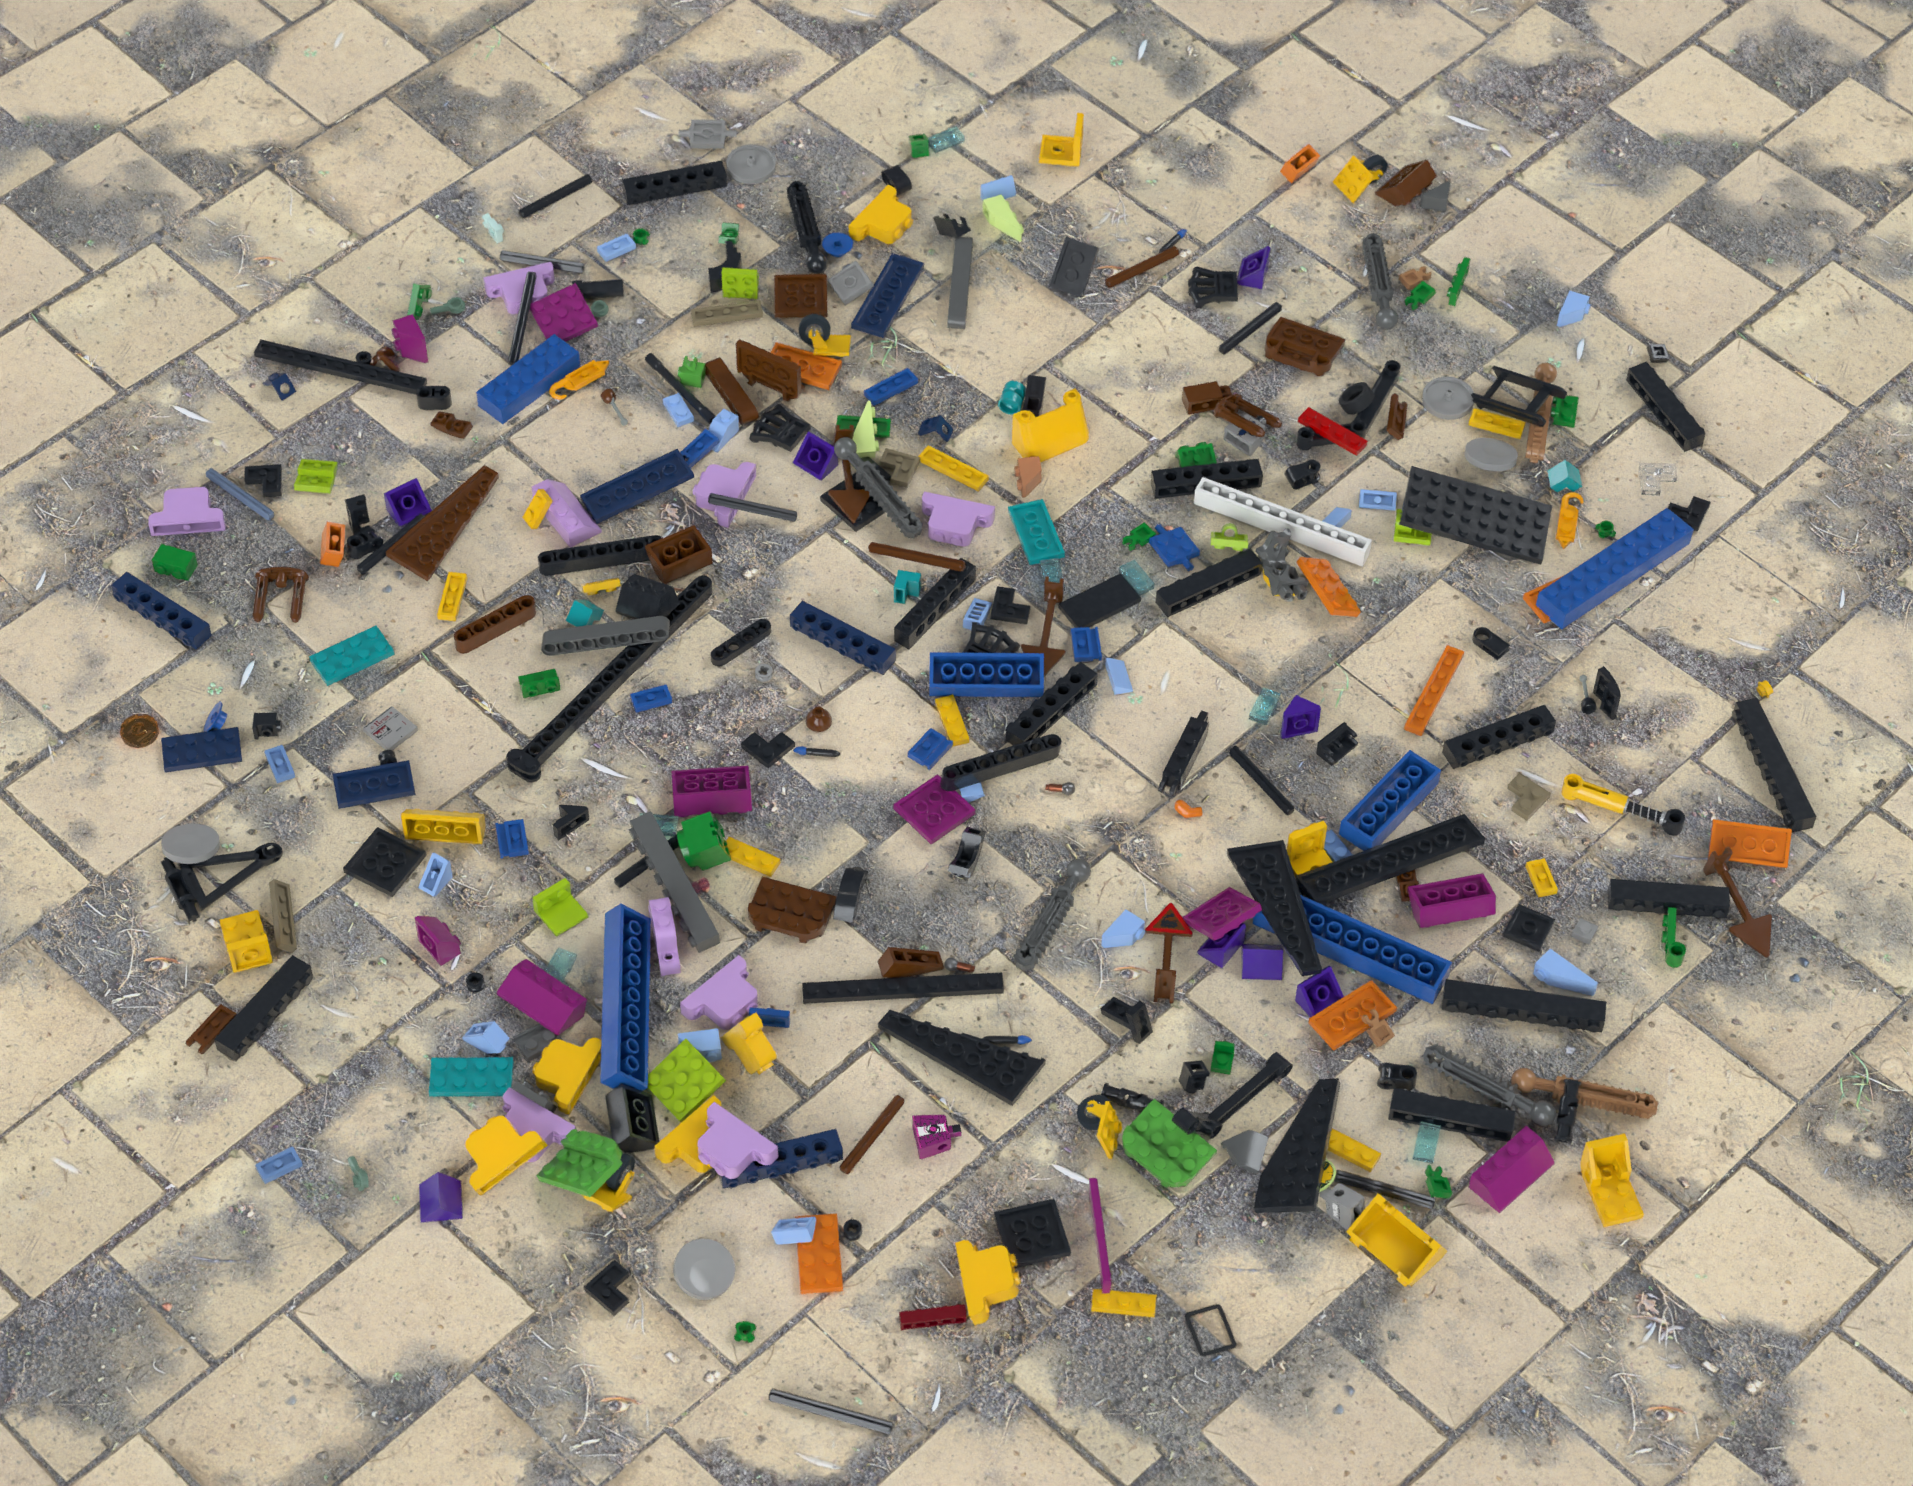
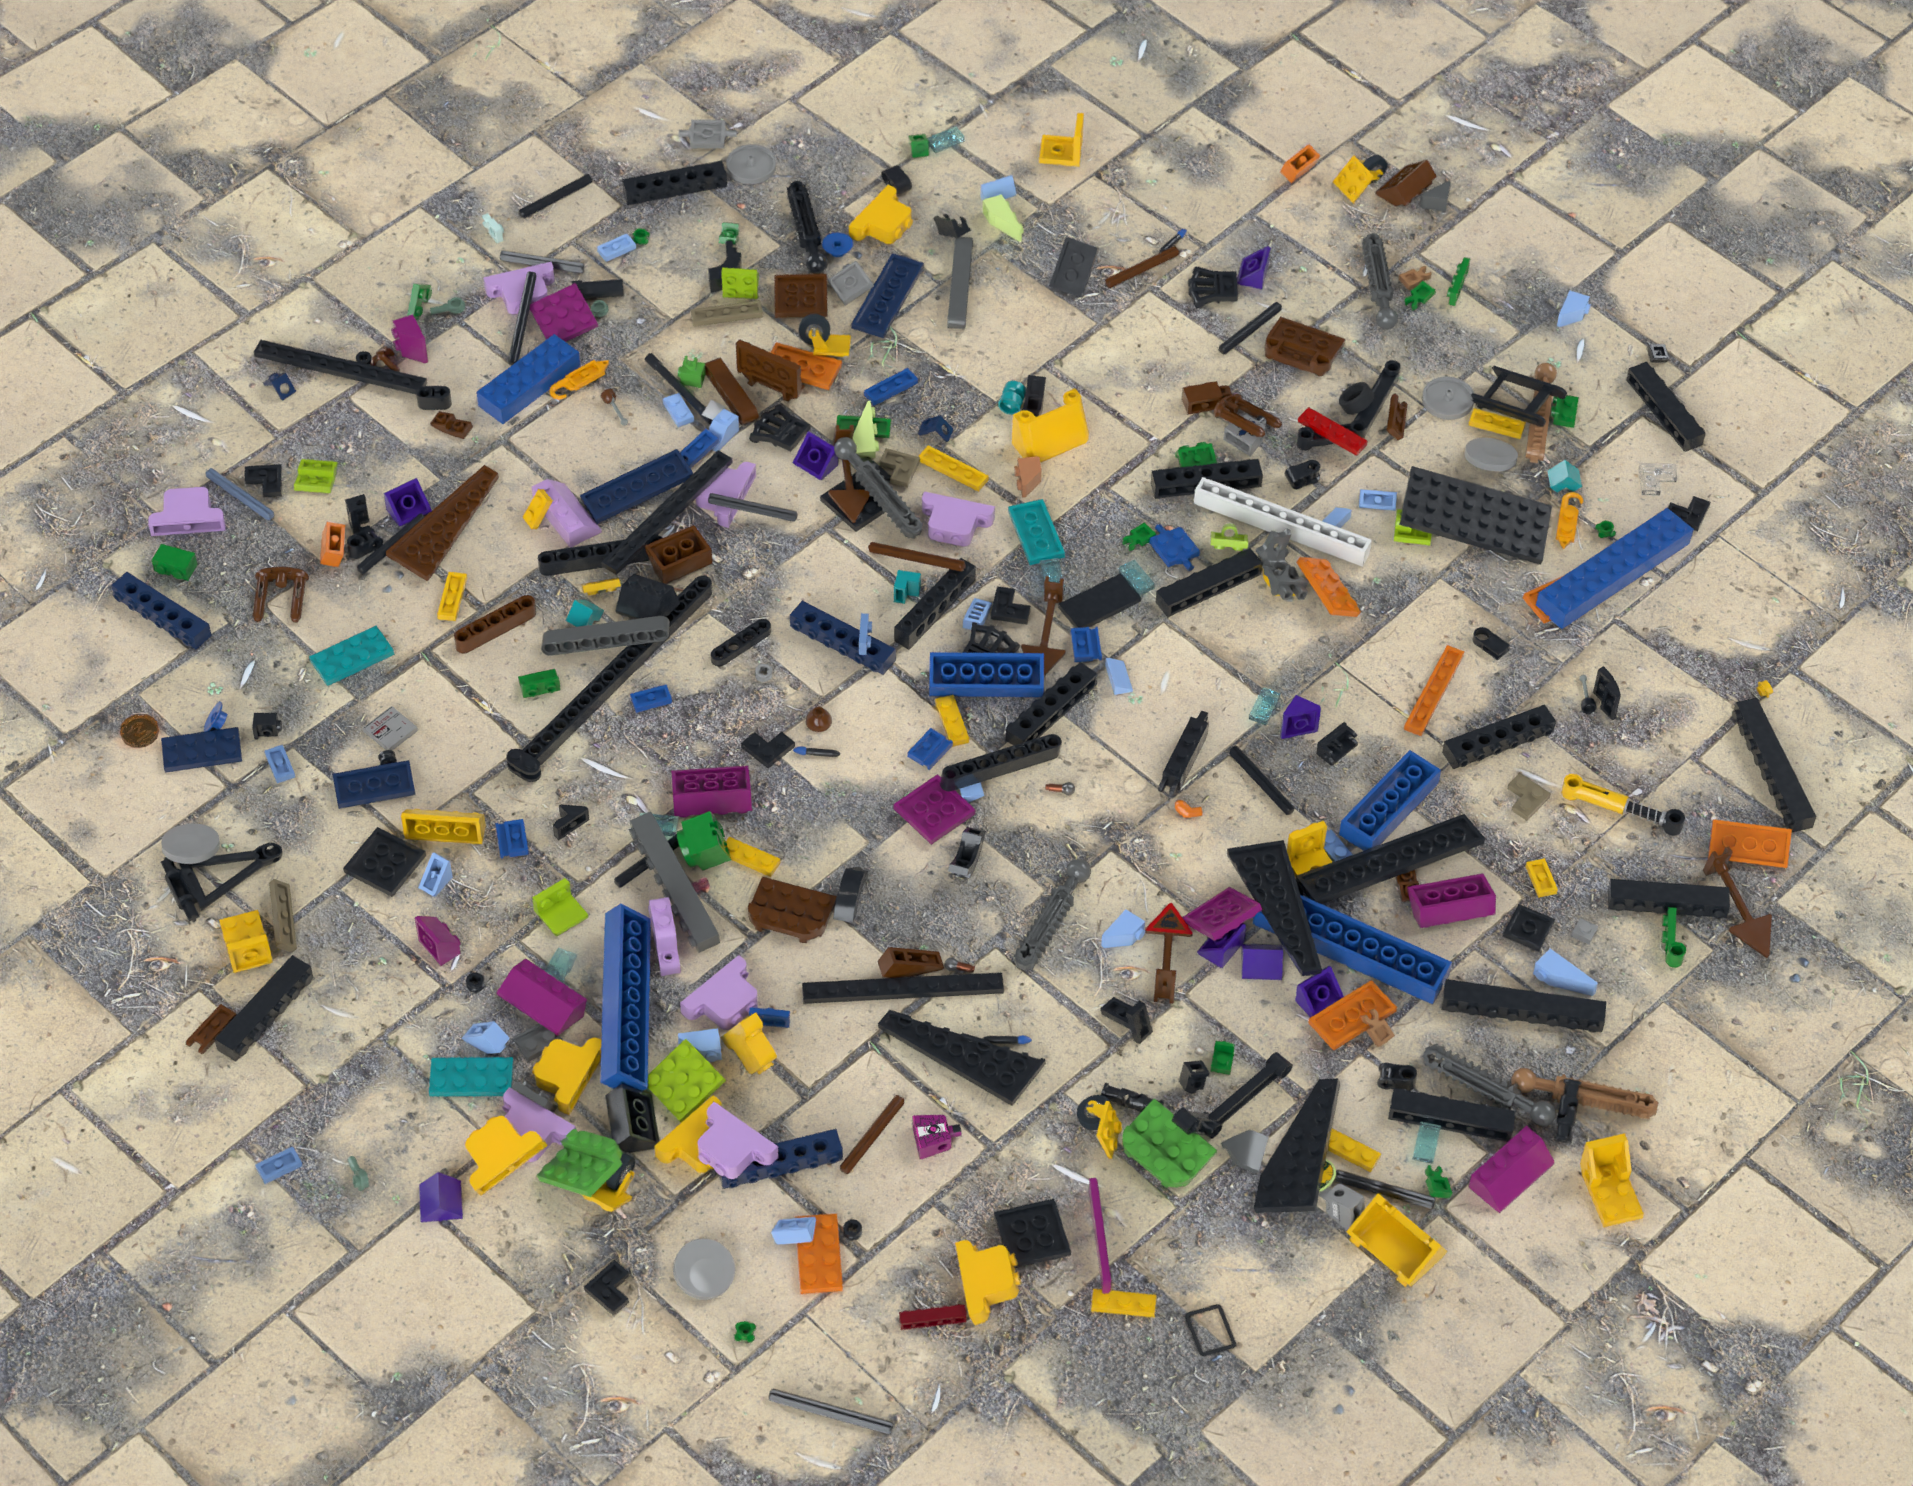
none -> black plate [602,450,733,575]
none -> white sticker [702,400,726,420]
none -> medium blue plate [859,613,872,655]

